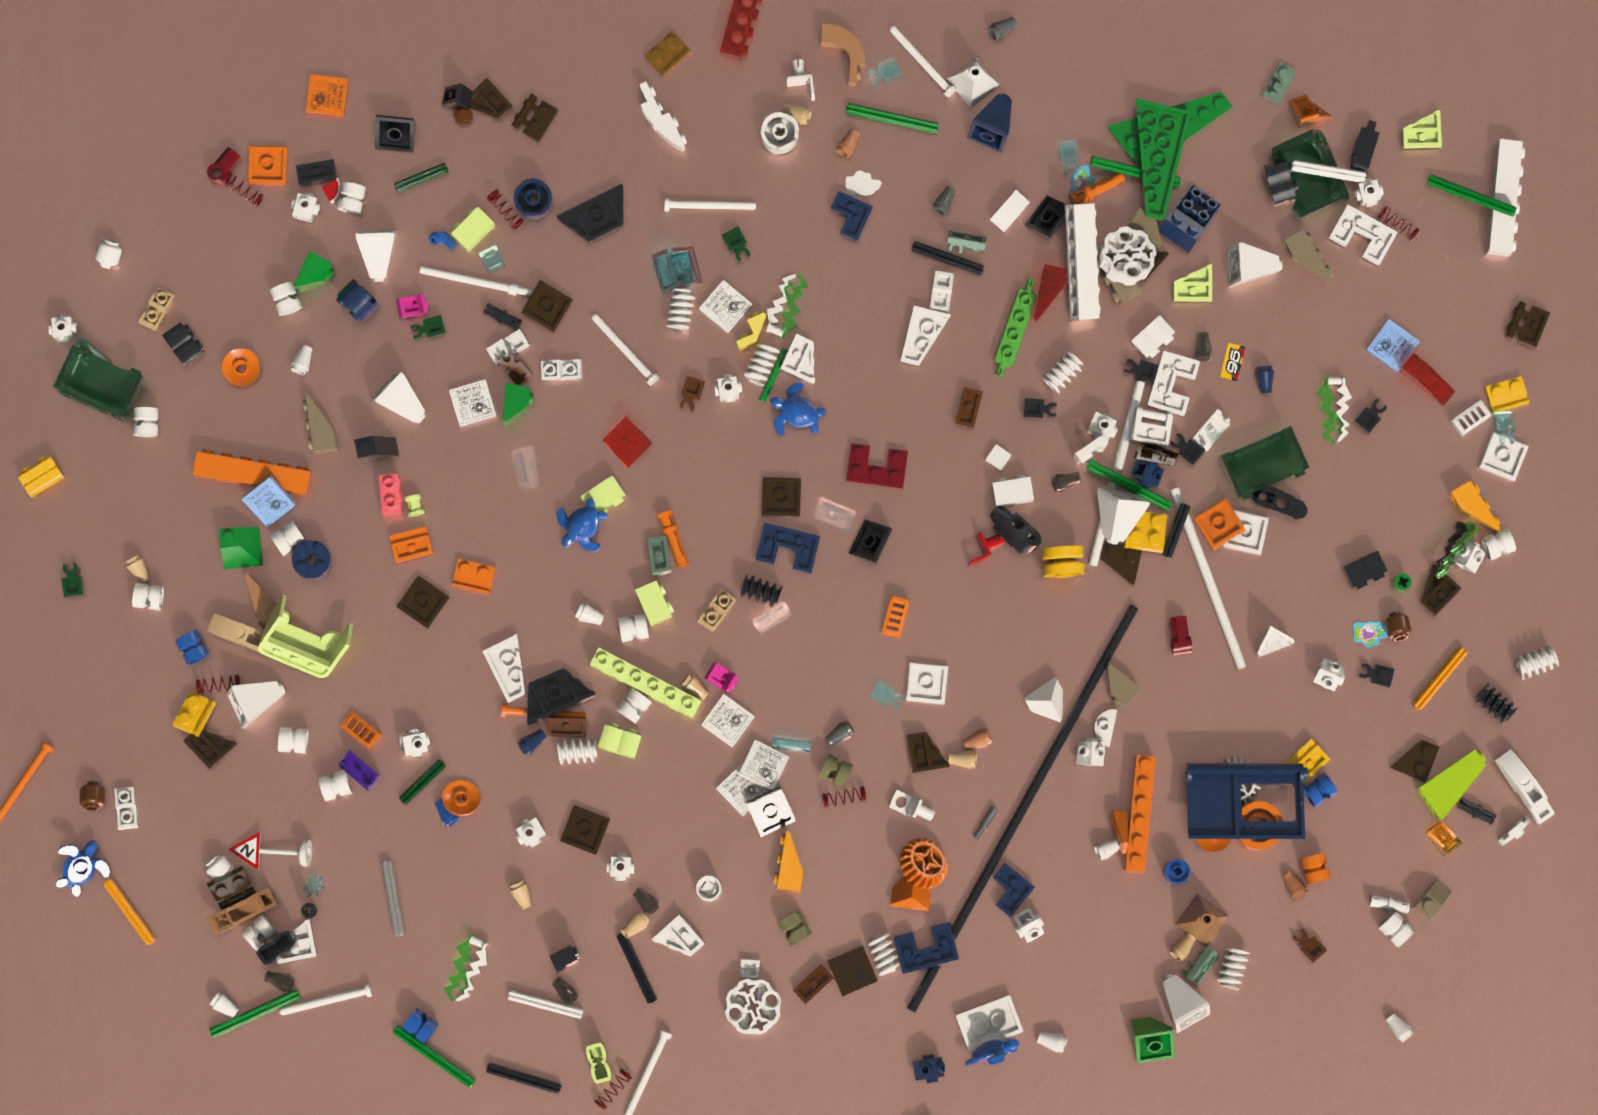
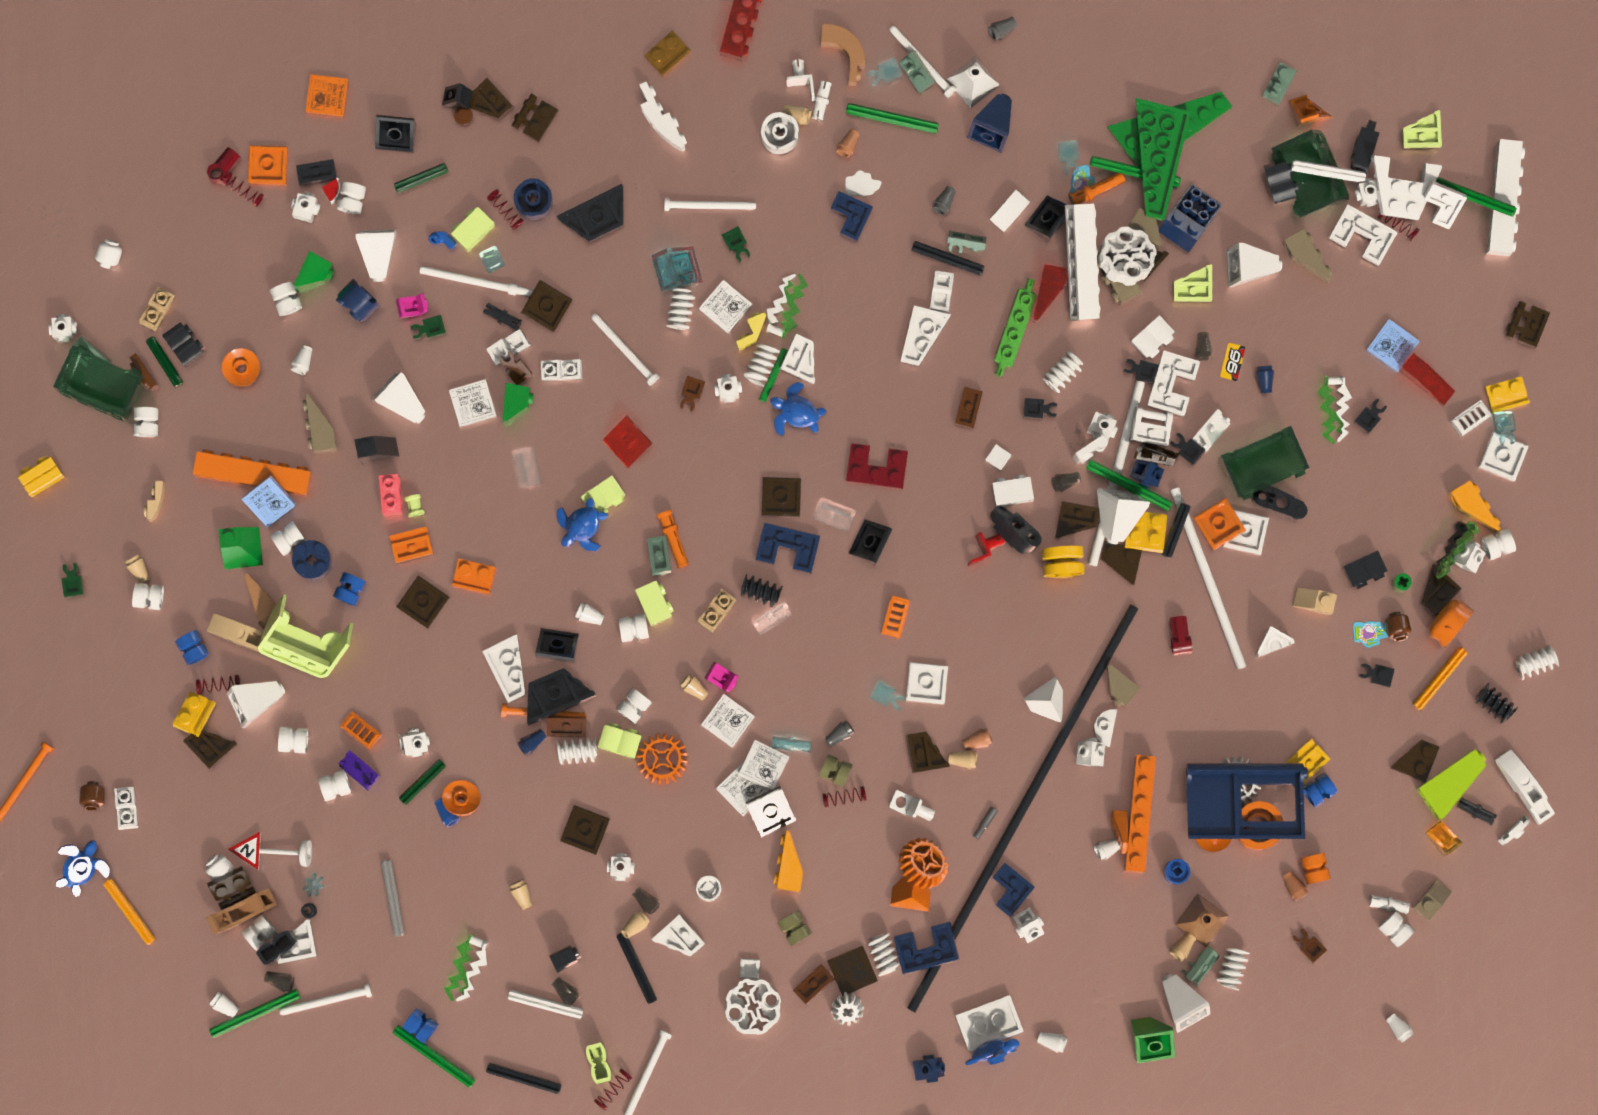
white brick [515,818,547,847] -> none
yellowish green brick [590,648,702,719] -> none
white brick [1313,658,1346,691] -> none
none -> reddish brown plate [129,353,159,391]
none -> tan slope [144,481,165,522]
none -> dark green axle [146,336,183,387]
none -> blue wheel [333,572,366,606]
none -> black slope [535,628,579,663]
none -> orange gear [636,733,688,785]
none -> white pin [811,81,832,121]
none -> white gear [831,992,864,1026]
none -> sand green plate [899,51,936,93]
none -> dark brown wing [1055,501,1099,538]
none -> tan slope [1293,587,1337,615]
none -> white wing [1371,155,1442,220]
none -> white plate [1423,181,1467,229]
none -> orange piece [1428,599,1474,648]

